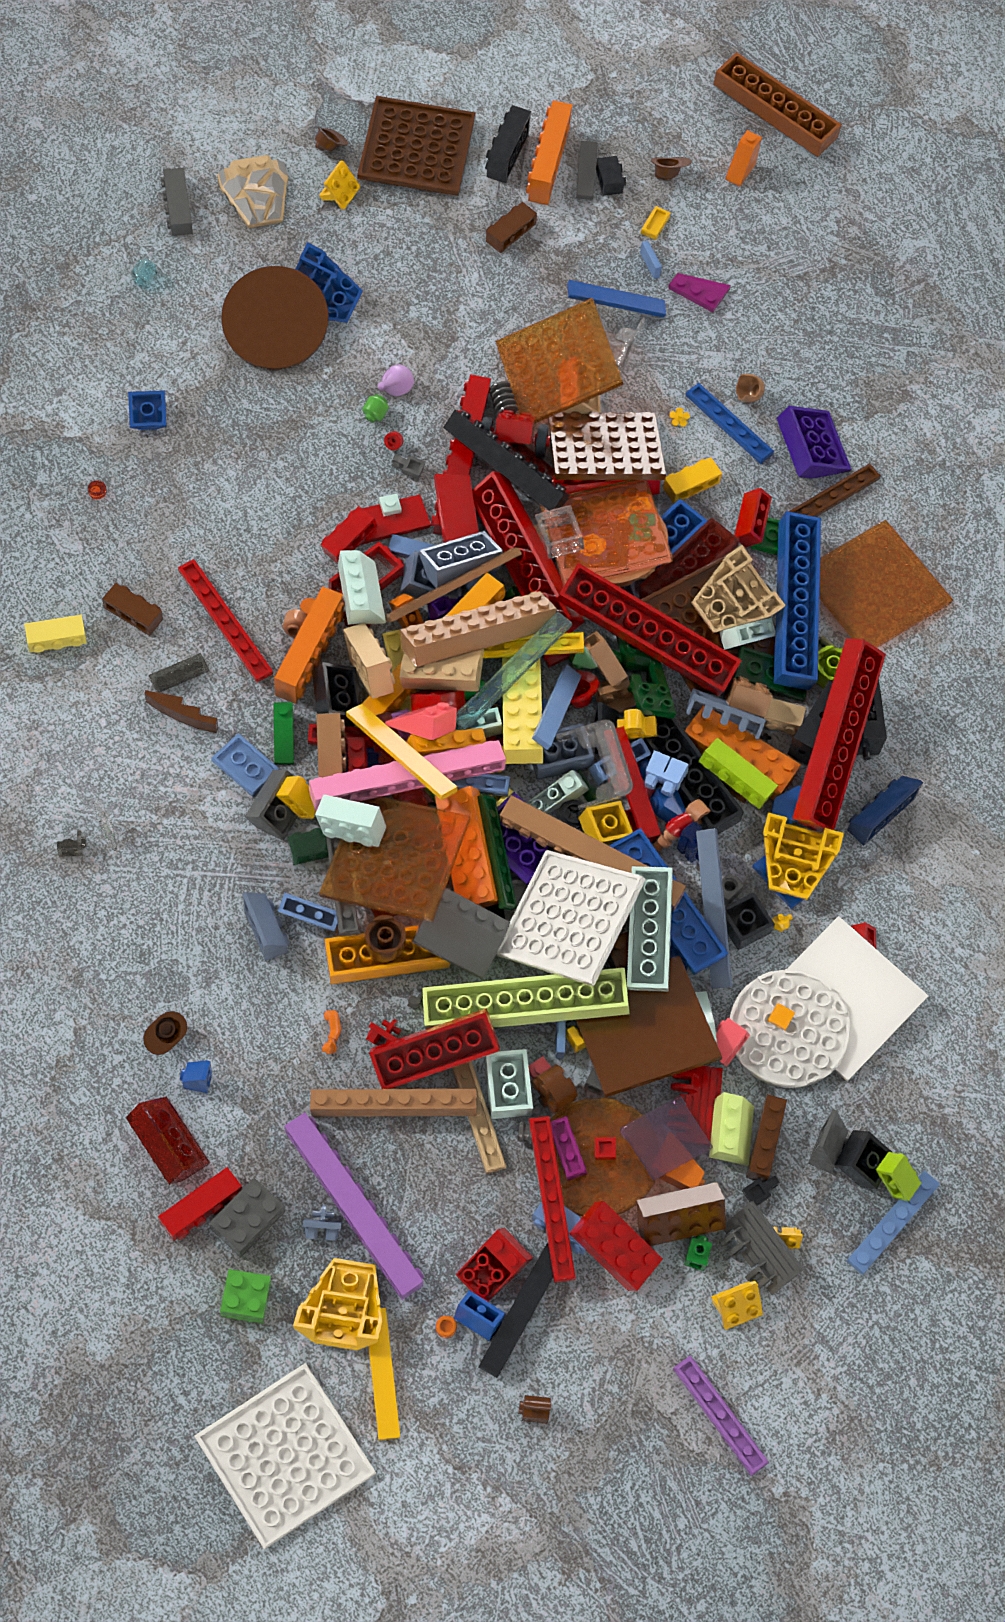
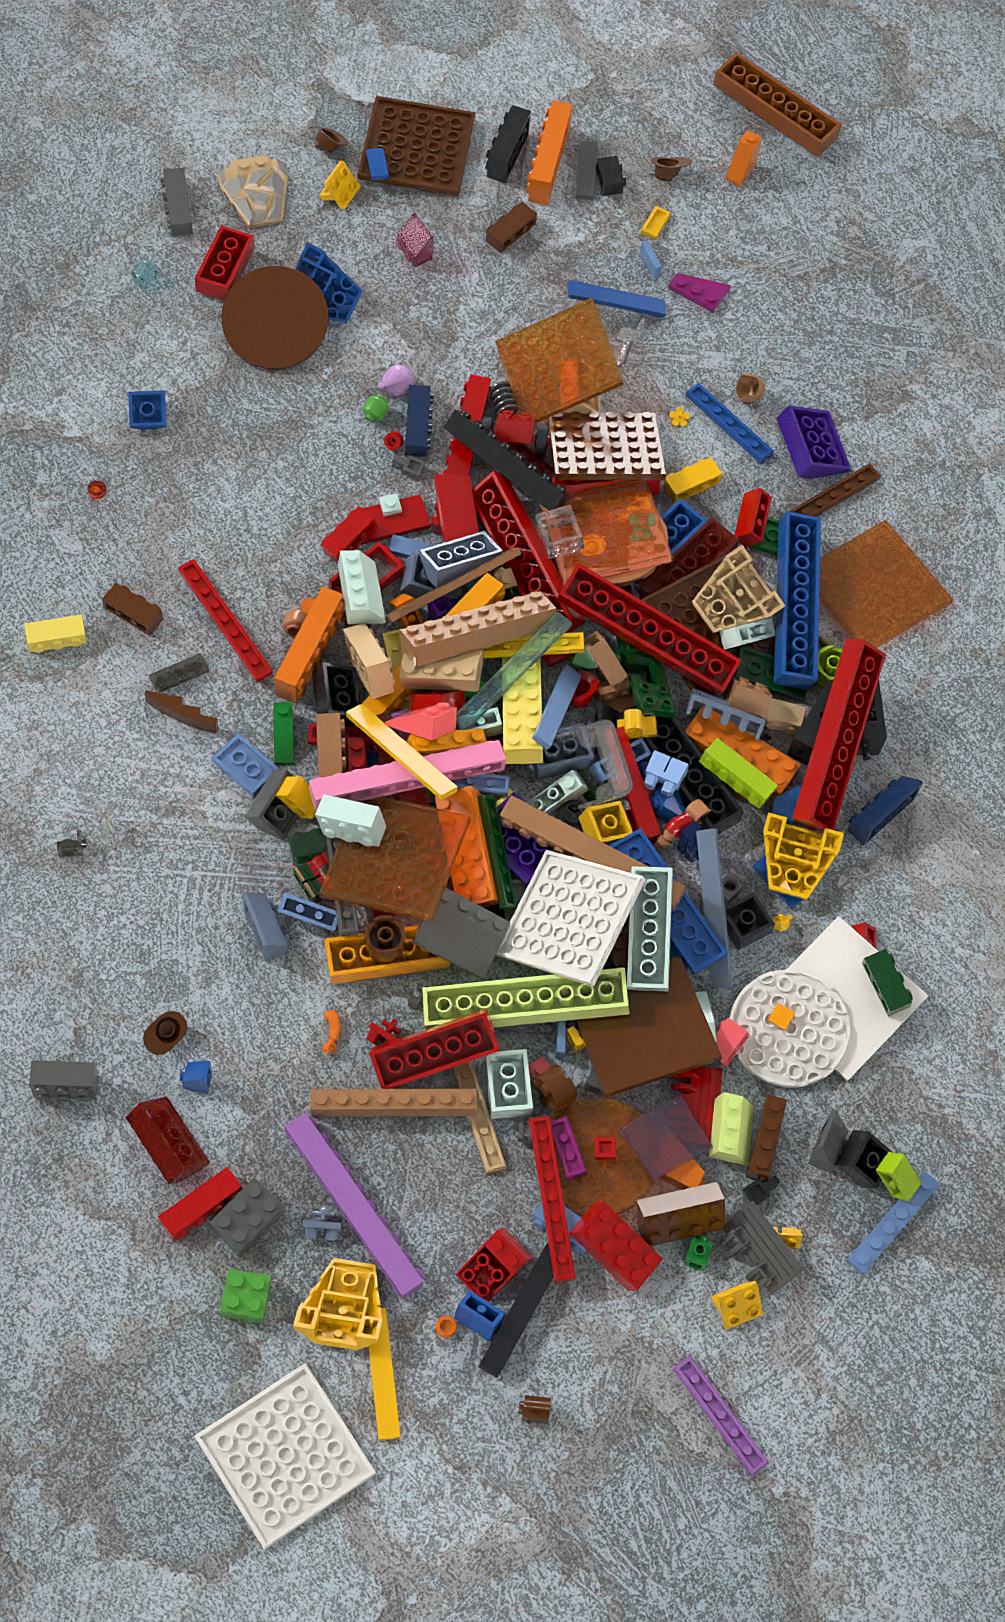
none -> dark grey brick [29,1060,99,1102]
none -> red brick [195,225,254,300]
none -> hips [293,850,354,903]
none -> blue tile [366,148,389,181]
none -> clear pink slope [396,213,434,268]
none -> dark blue brick [405,384,434,456]
none -> tan brick [491,567,517,592]
none -> dark green brick [862,949,913,1016]

